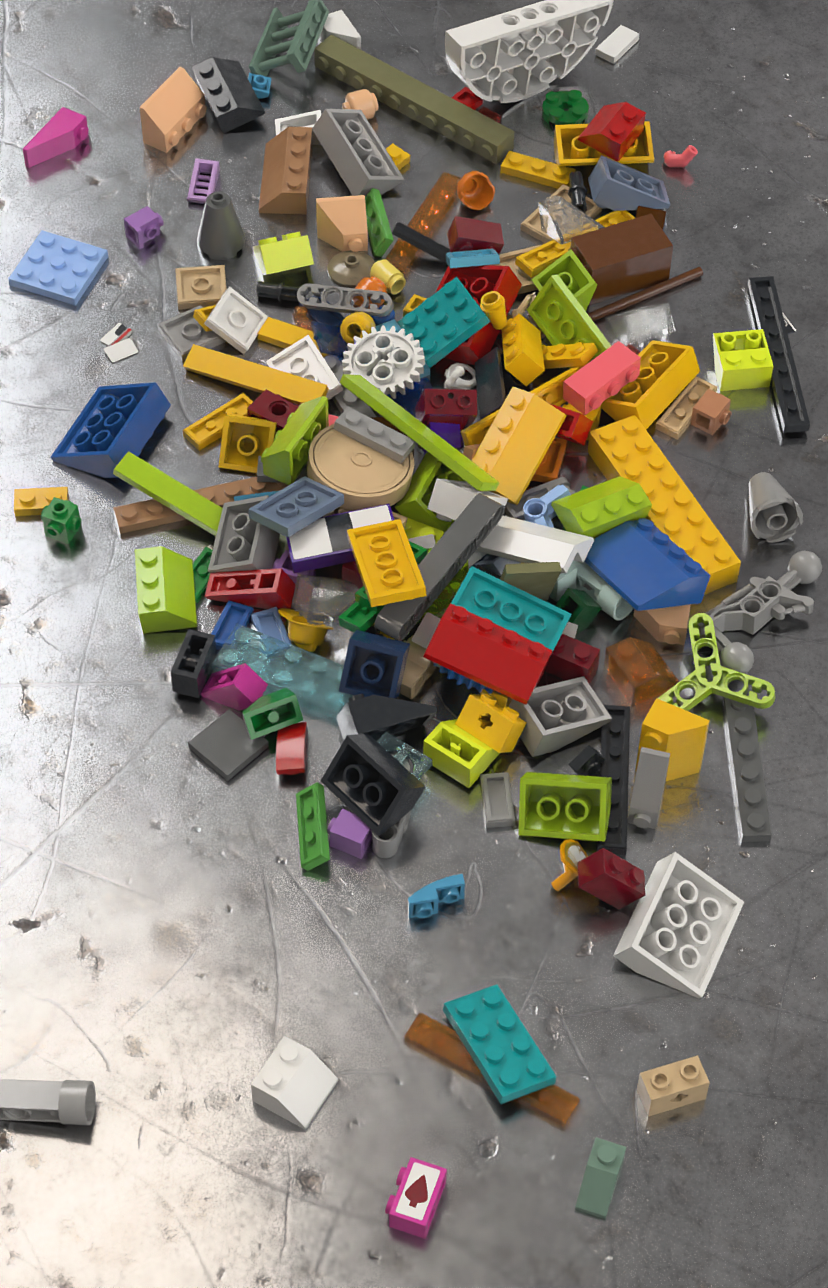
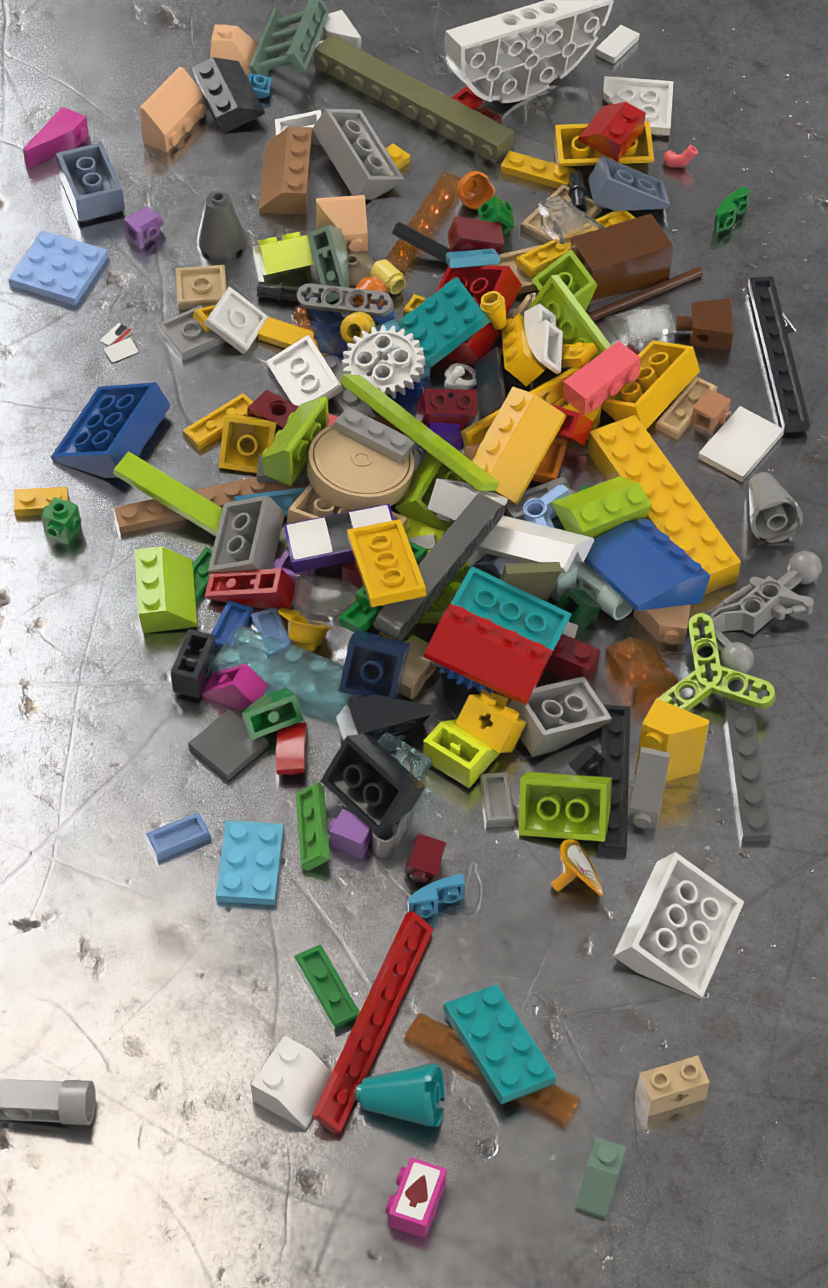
yellow tile [183,344,329,405] -> none
lavender slope [187,158,220,204] -> none
sand blue plate [248,476,344,537] -> none
light nougat head [342,89,378,120] -> none
bright green tile [365,188,394,257] -> none
white sticker [412,612,441,649] -> none
green plate [542,90,589,125] -> none
dark red brick [577,848,646,909] -> none
reddish brown sticker [636,206,666,229] -> none
neon yellow slope [713,329,773,391] -> none
none -> sand blue brick [56,142,125,222]
none -> medium blue tile [145,812,211,861]
none -> light nougat slope [210,24,258,78]
none -> medium azure plate [216,820,284,905]
none -> green tile [294,944,360,1032]
none -> sand green slope [307,225,350,303]
none -> red plate [312,911,433,1134]
none -> teal cone [356,1063,445,1127]
none -> dark red brick [404,833,447,882]
none -> green brick [478,196,515,236]
none -> white slope [524,304,563,374]
none -> white plate [603,76,673,135]
none -> reddish brown torso [675,299,733,351]
none -> white tile [698,406,784,482]
none -> green slope [713,186,750,233]

